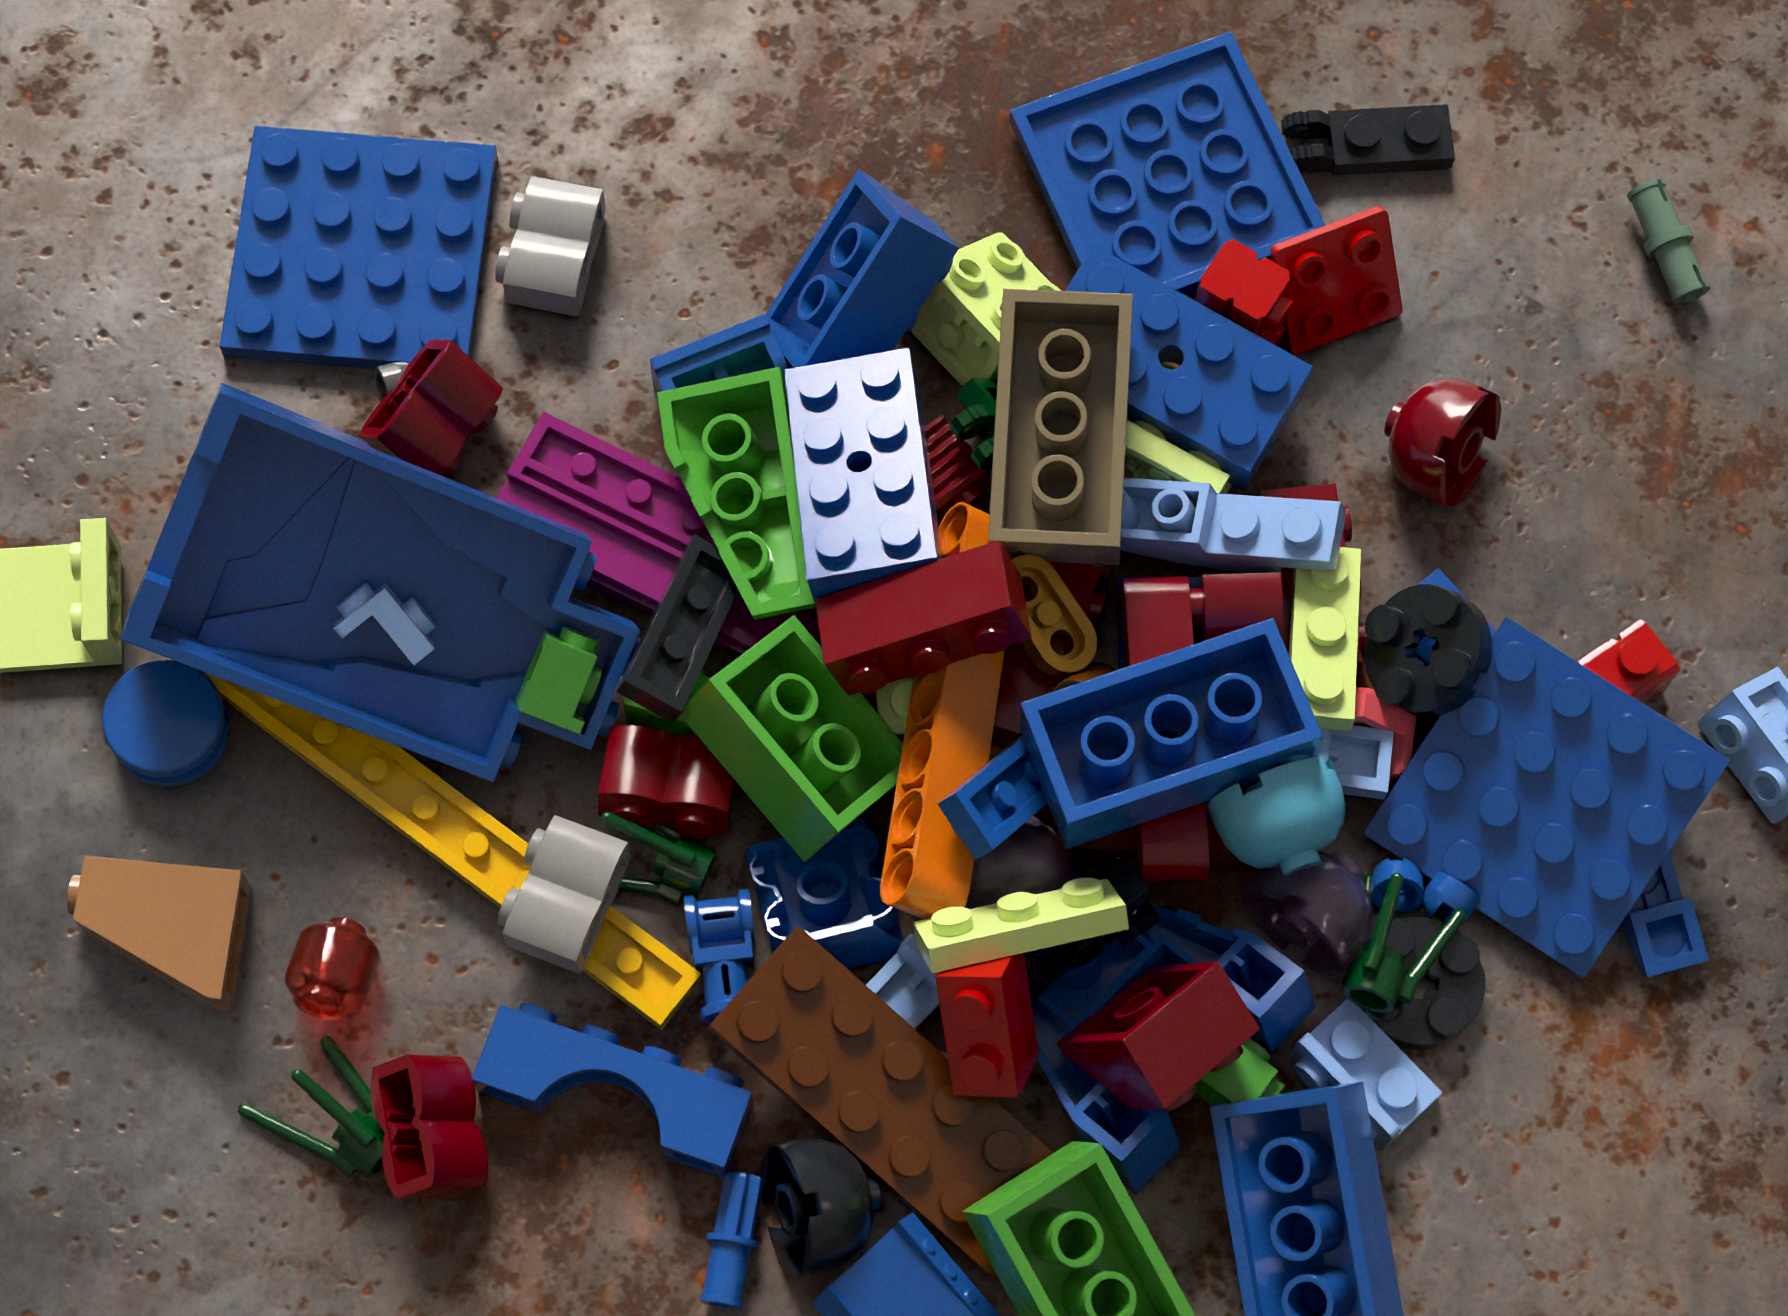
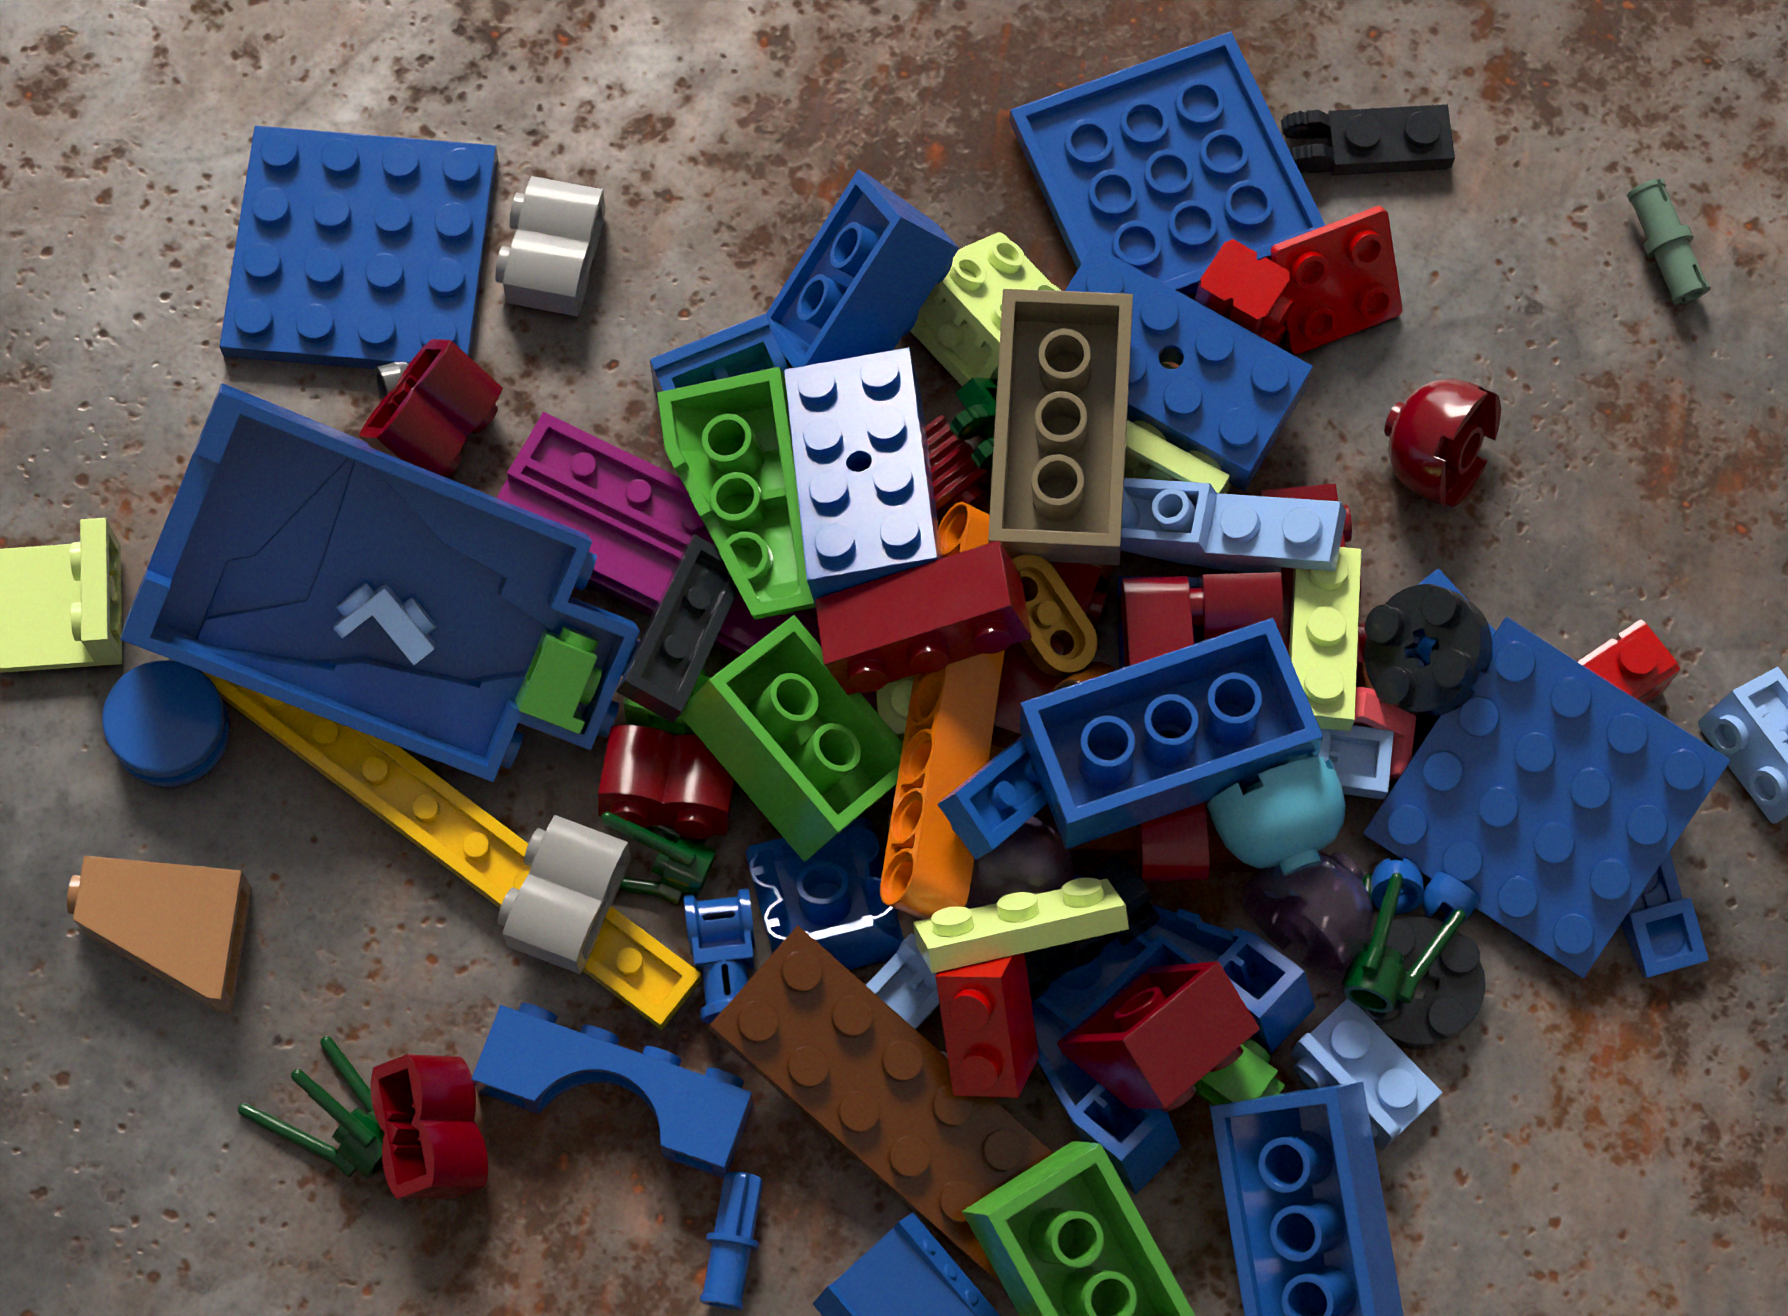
clear red head [284,917,381,1020] -> none
black cylinder [760,1138,881,1277] -> none

